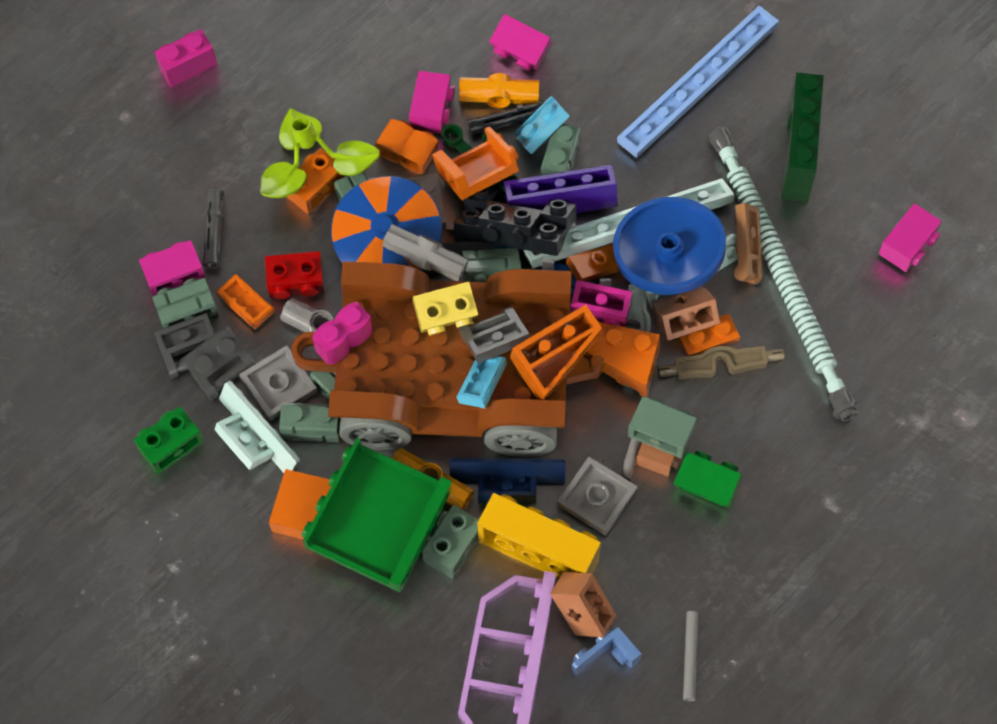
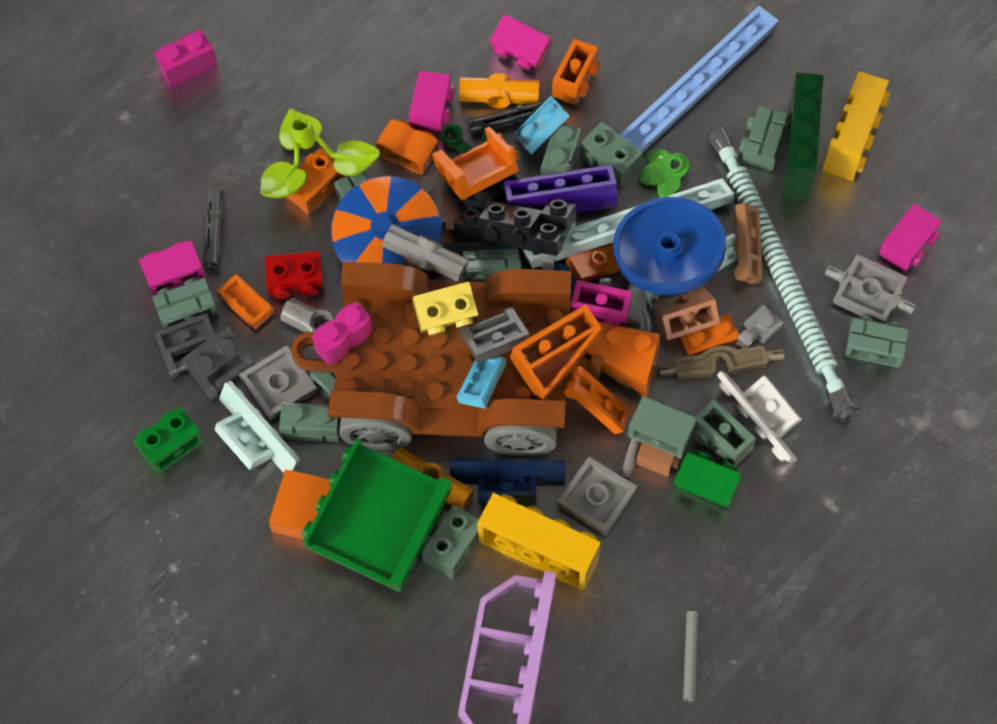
nougat brick [550,572,617,638] -> none
medium blue bracket [571,627,641,676] -> none
none -> orange brick [552,38,601,106]
none -> orange plate [564,366,628,434]
none -> sand green brick [580,121,643,187]
none -> bright green plate [638,149,690,198]
none -> sand green brick [693,400,756,466]
none -> white bracket [717,371,802,463]
none -> light grey plate [736,305,784,349]
none -> sand green brick [739,106,789,171]
none -> yellow wedge [822,71,891,181]
none -> light grey plate [825,254,916,324]
none -> sand green brick [844,316,909,368]

